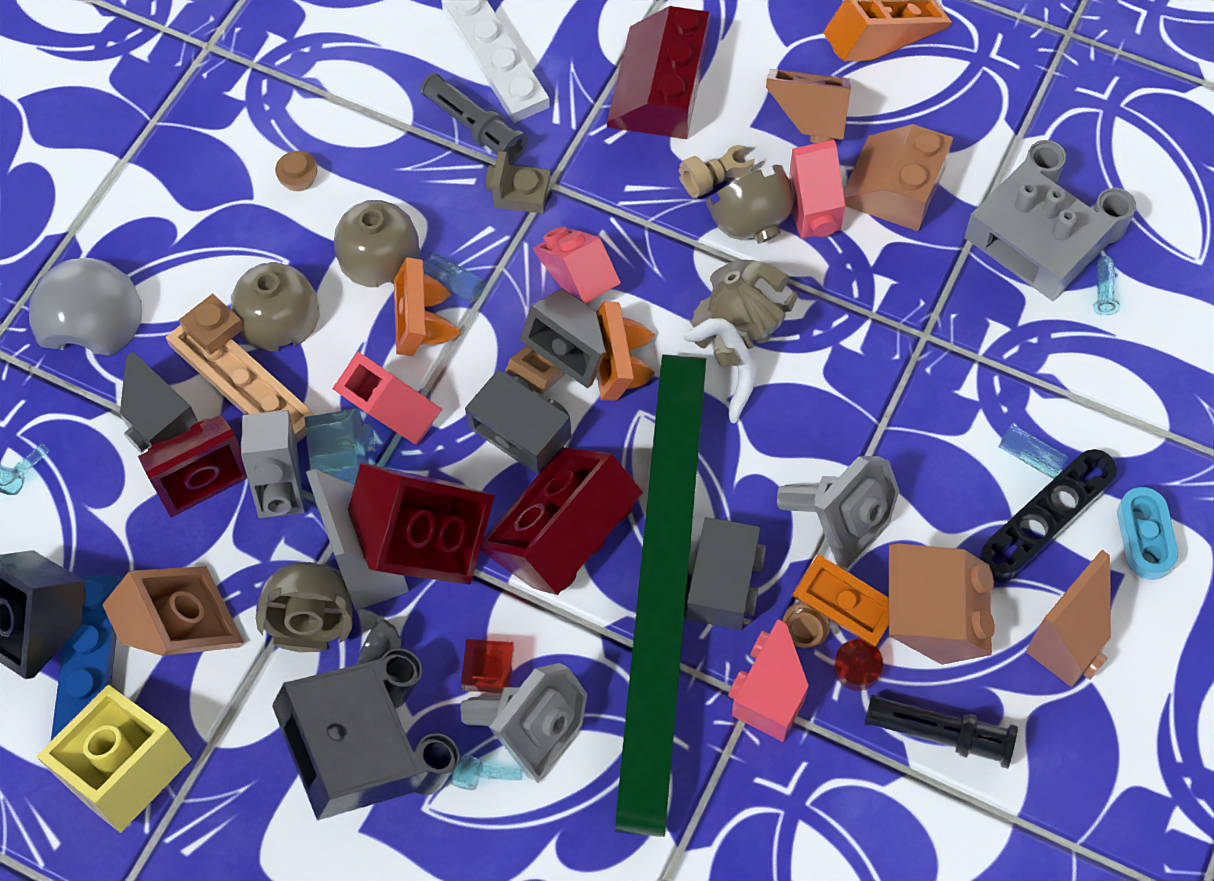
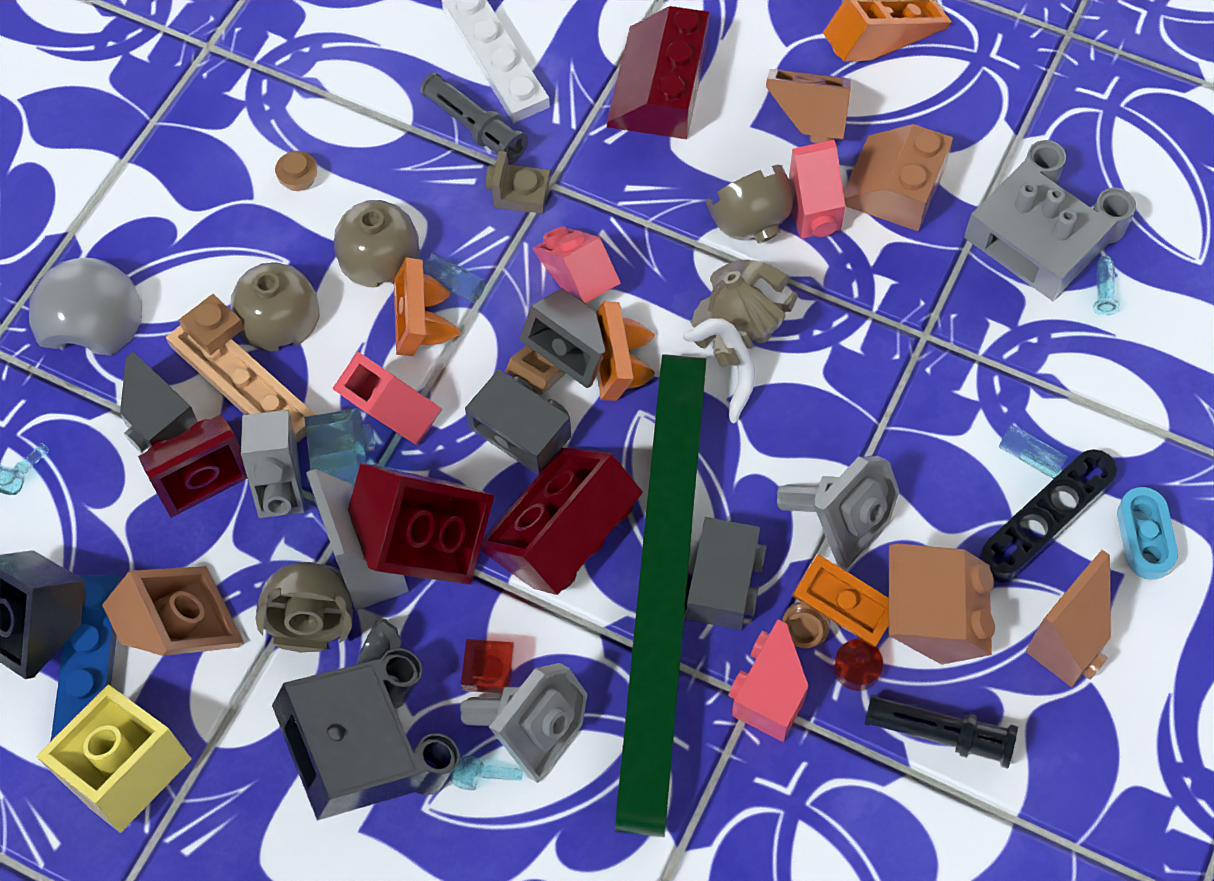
tan piece [678,145,755,198] -> none

